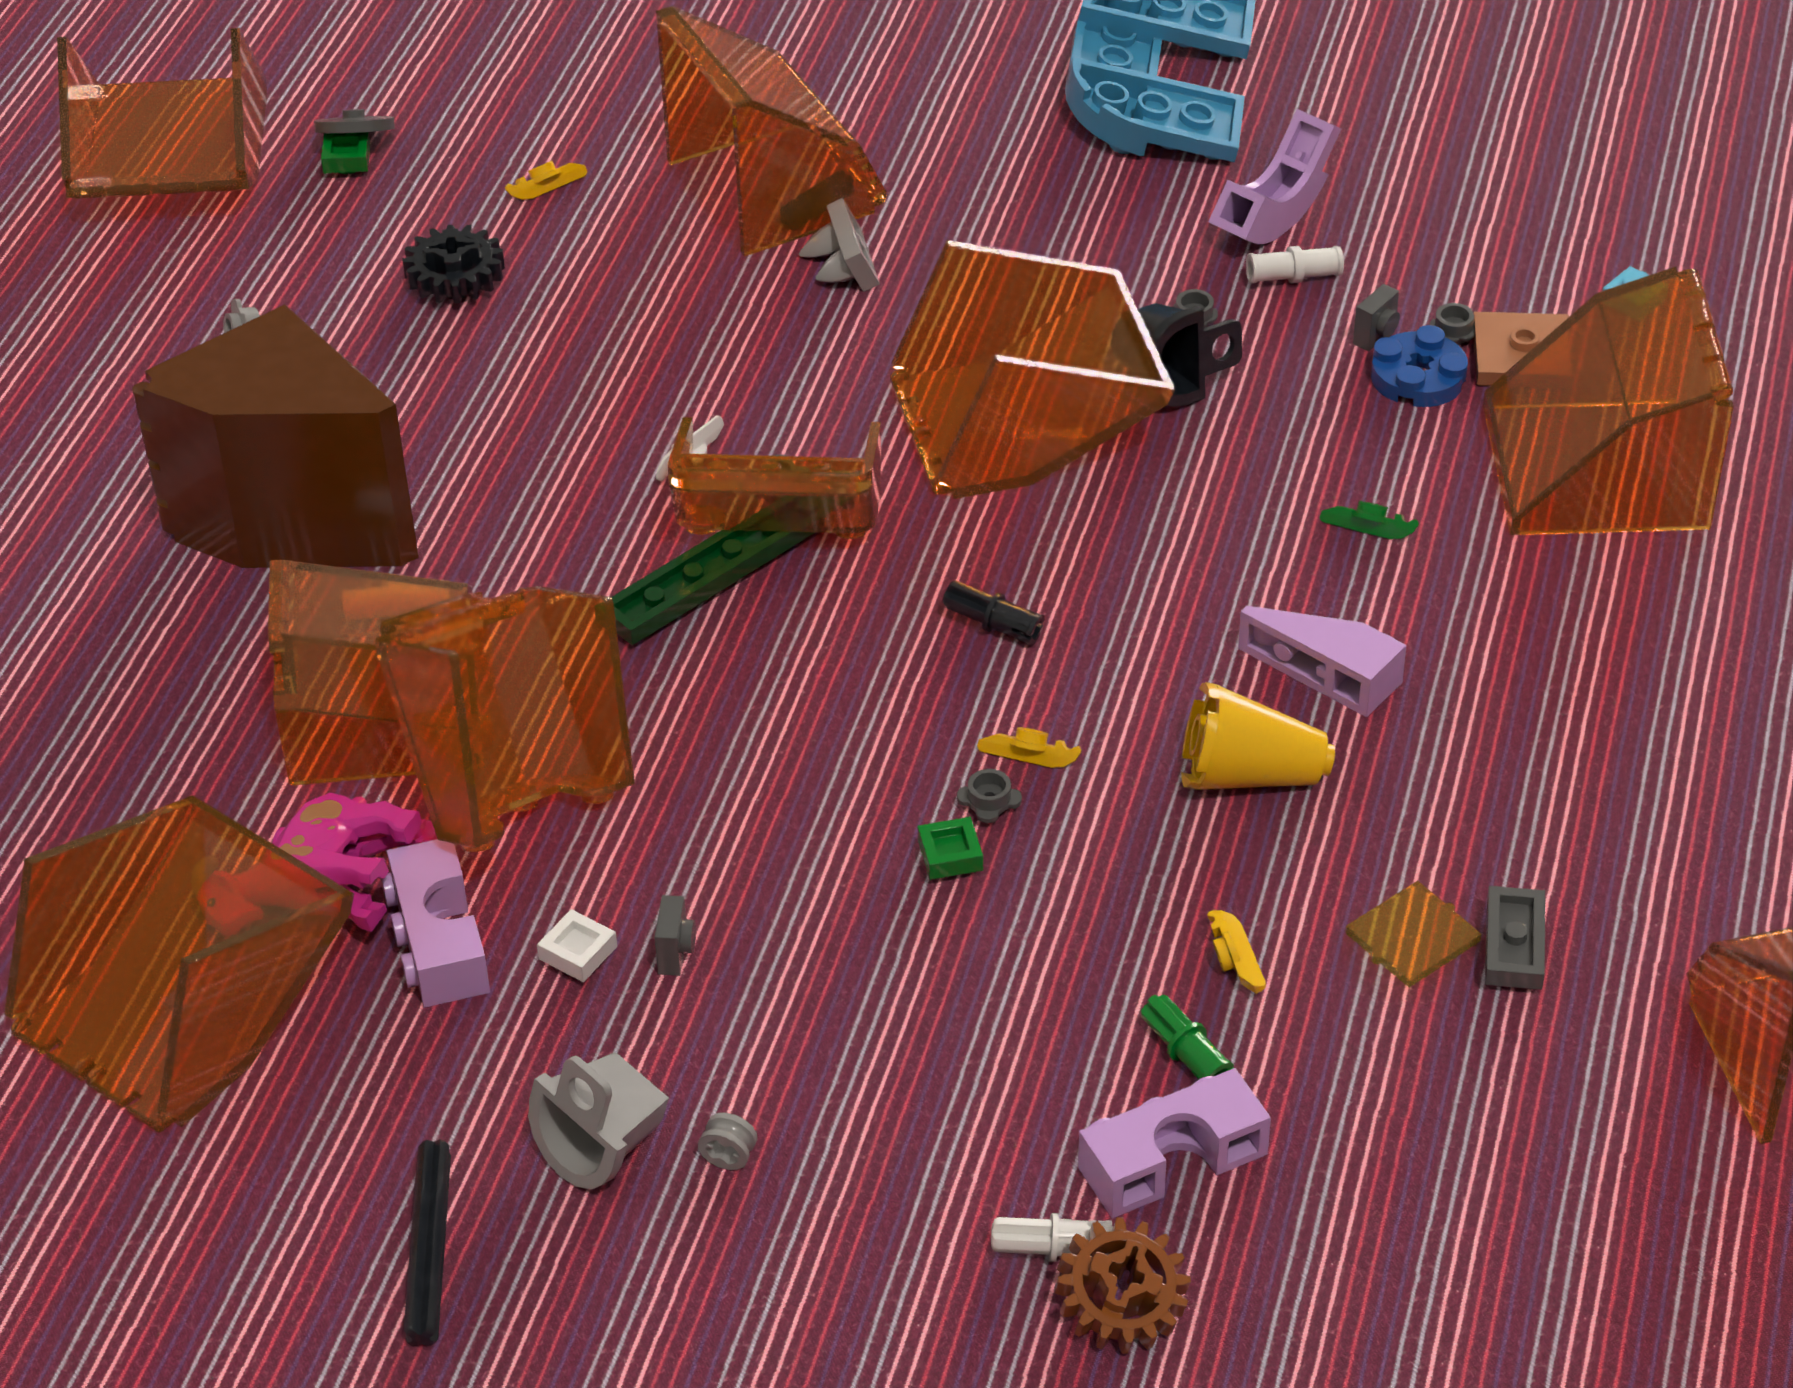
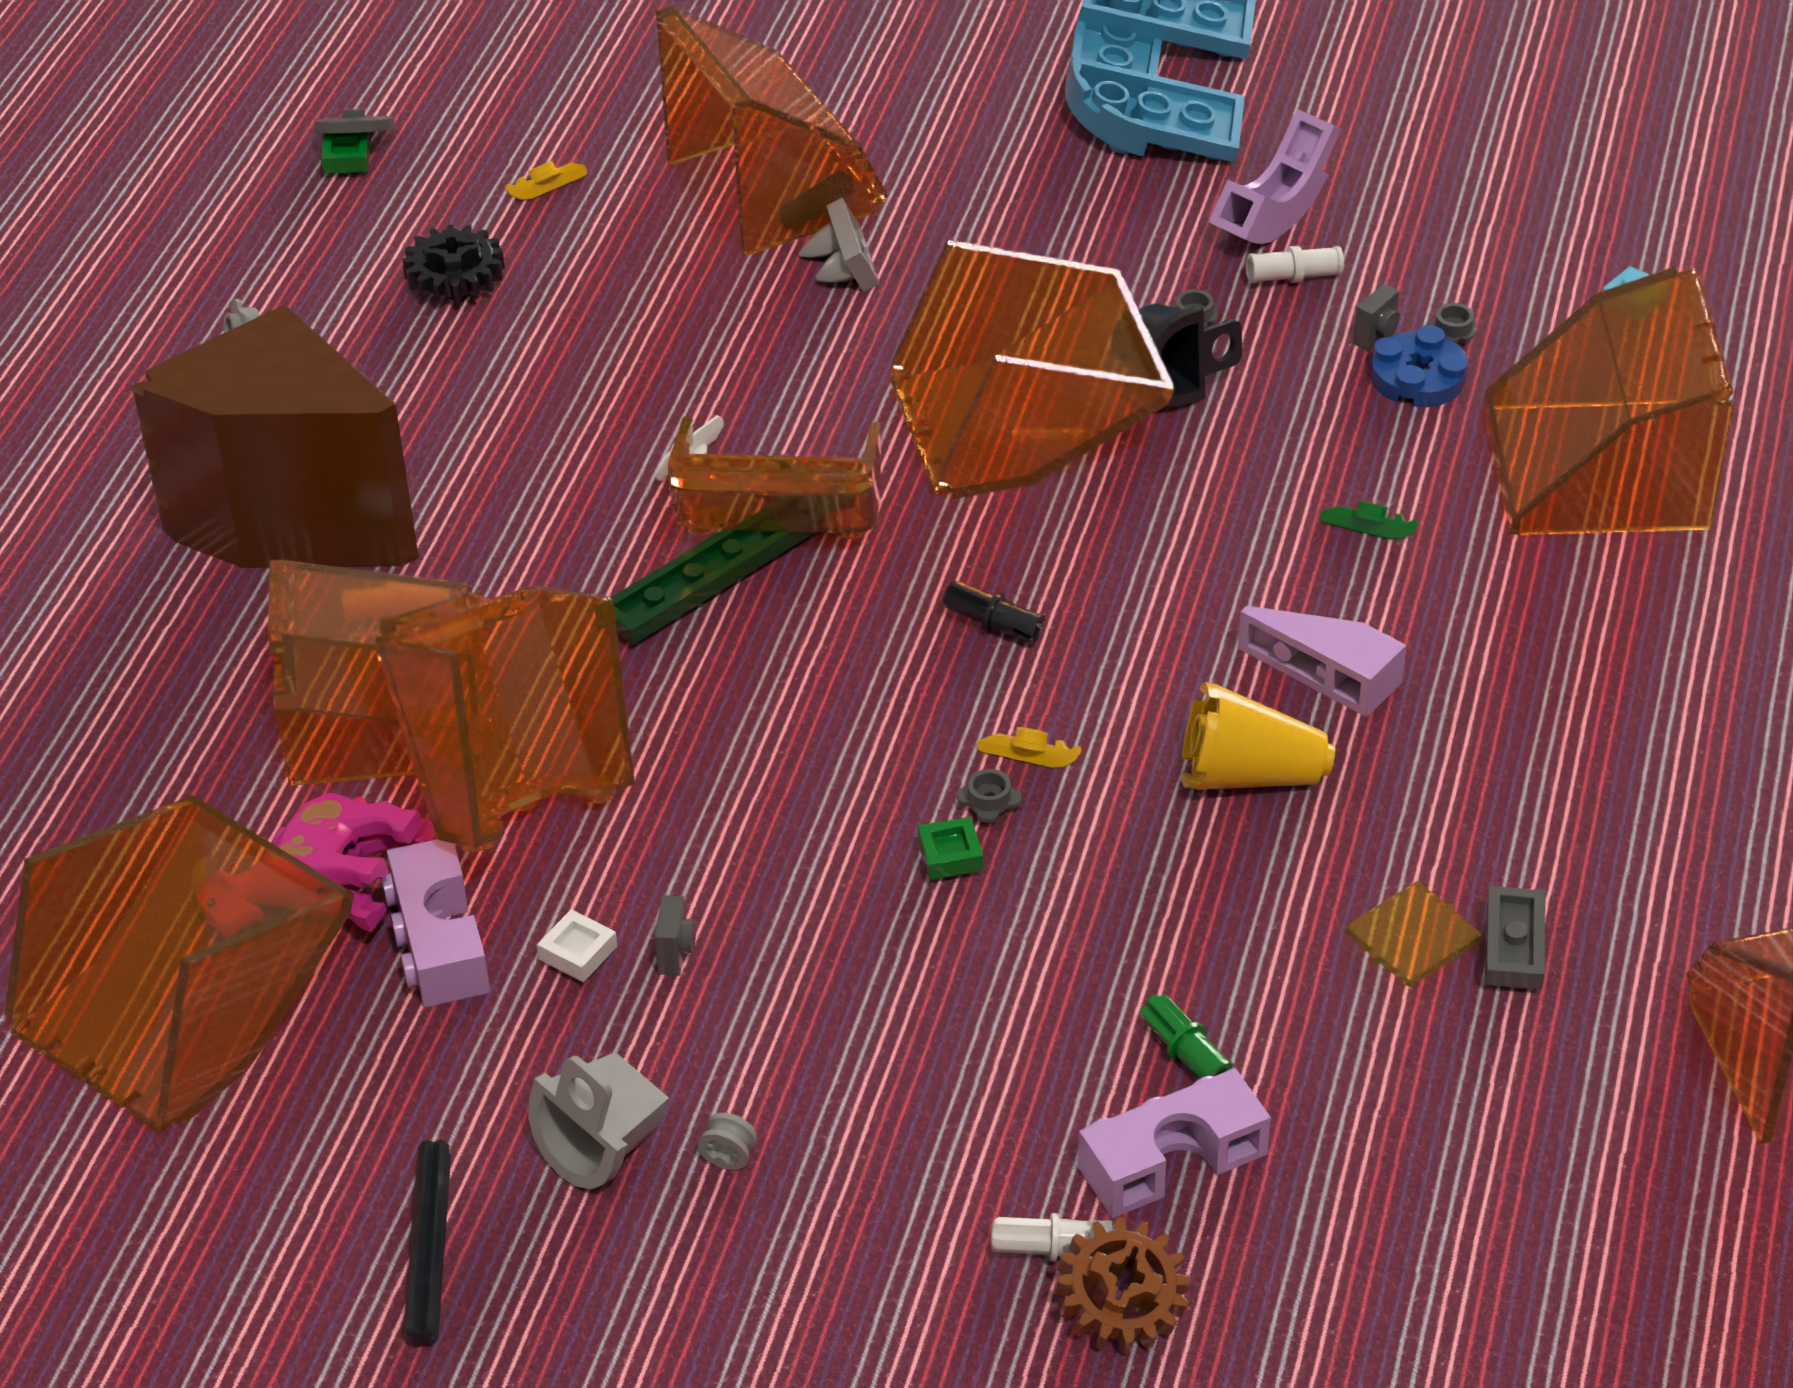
clear orange windscreen [57,28,267,199] -> none
yellow piece [1207,910,1266,994] -> none
nougat plate [1473,312,1575,388] -> none

